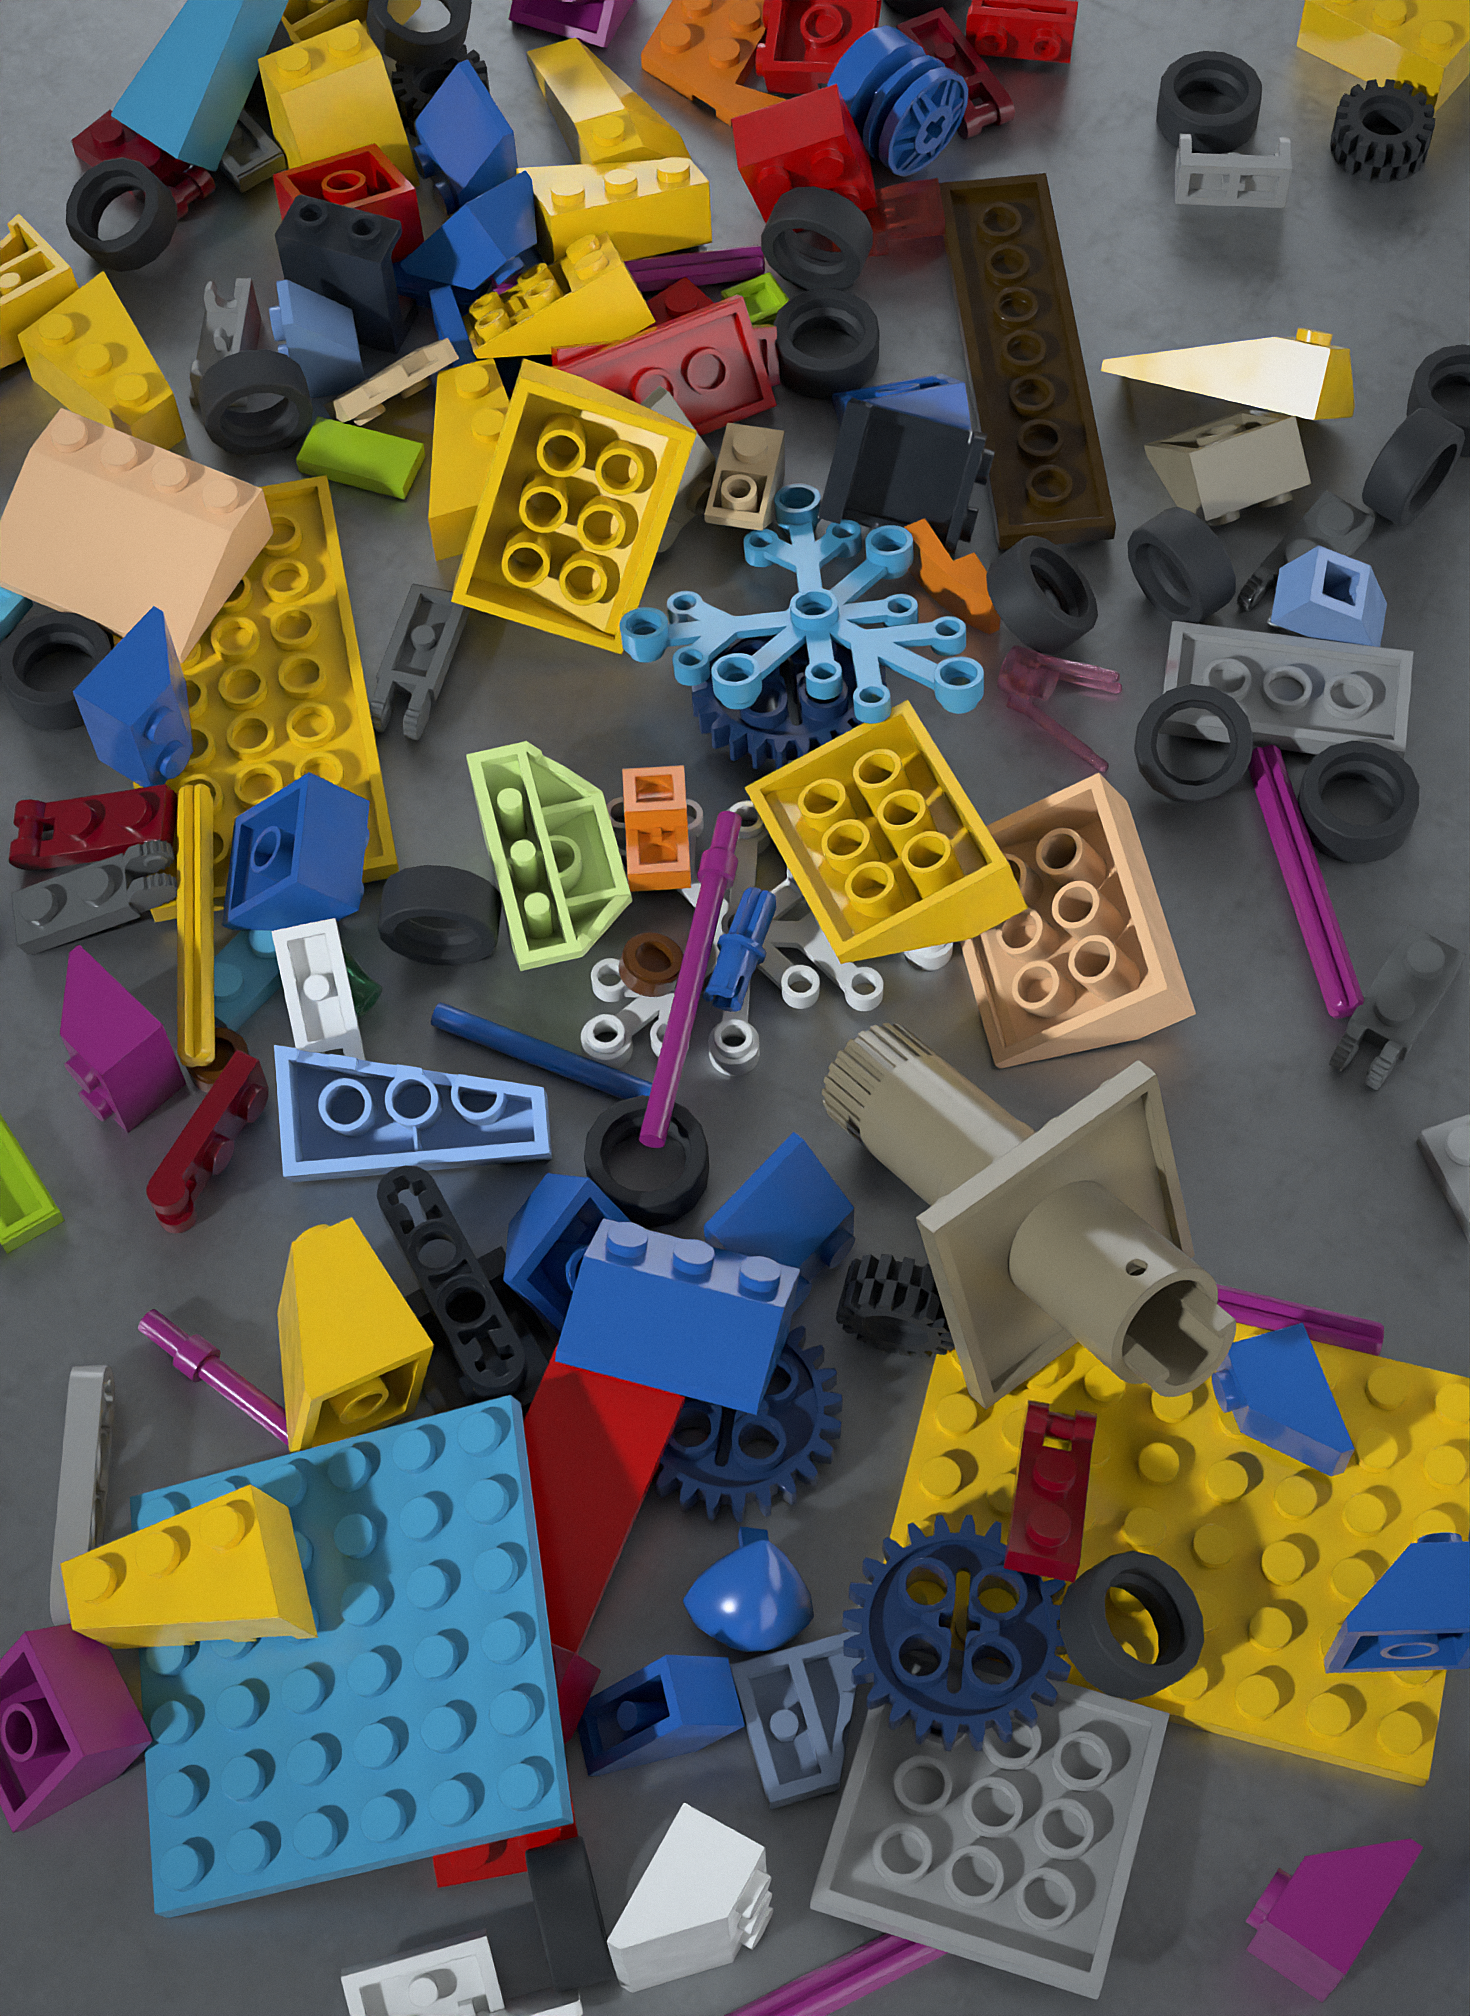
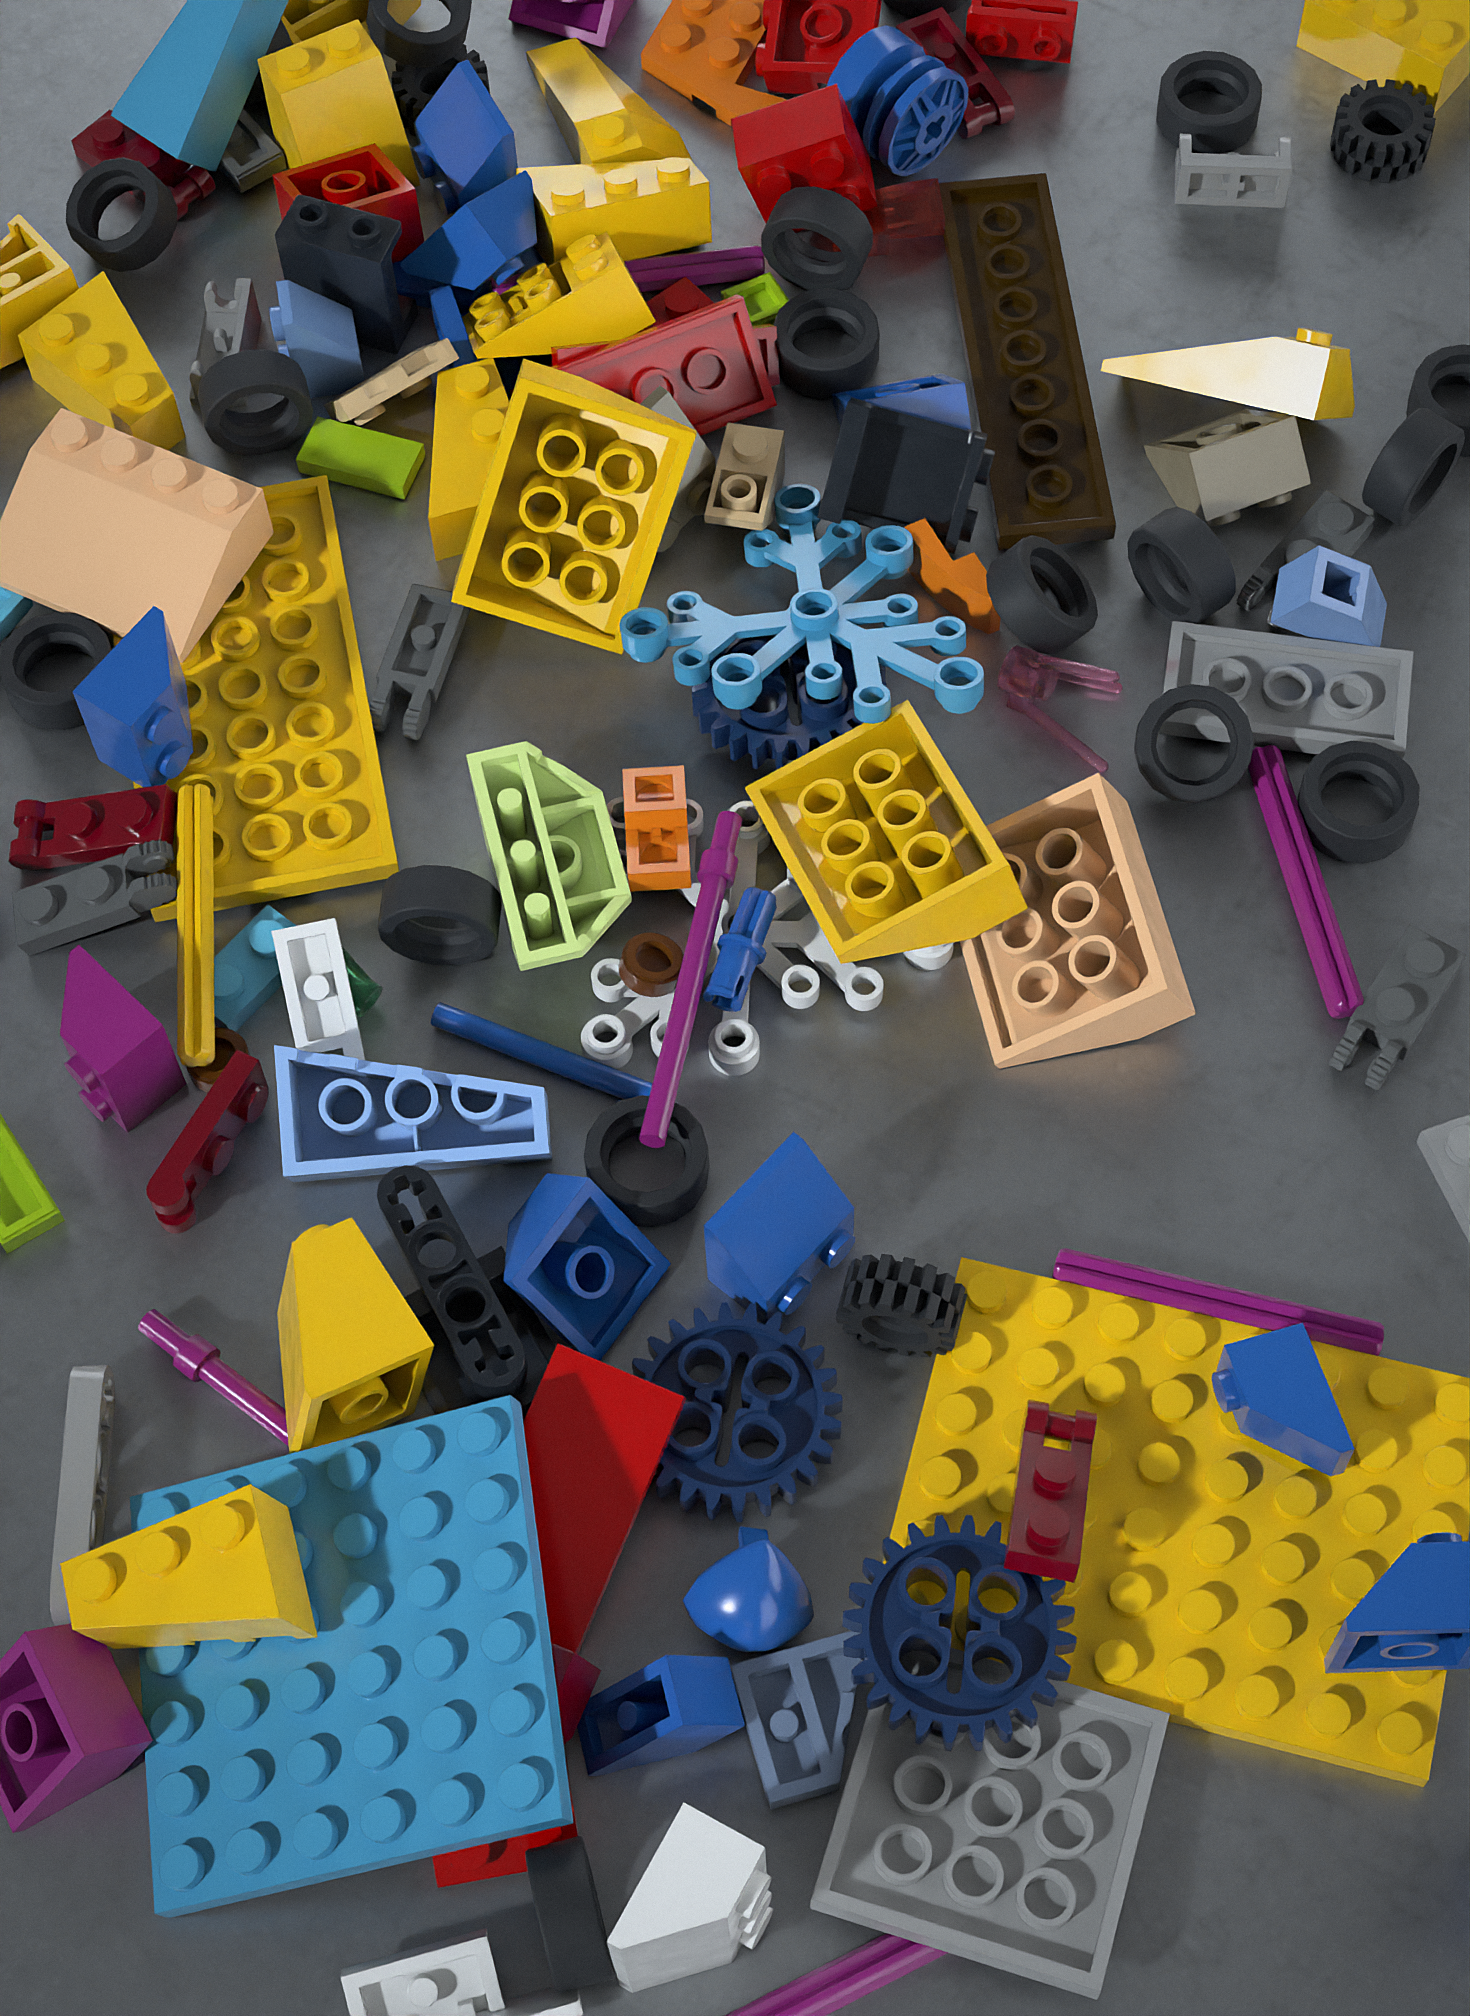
blue slope [222,772,370,931] -> none
blue slope [555,1218,800,1415] -> none
dark tan piece [822,1023,1236,1409] -> none
black tyre [1060,1551,1204,1700] -> none
magenta slope [1245,1838,1423,2003] -> none

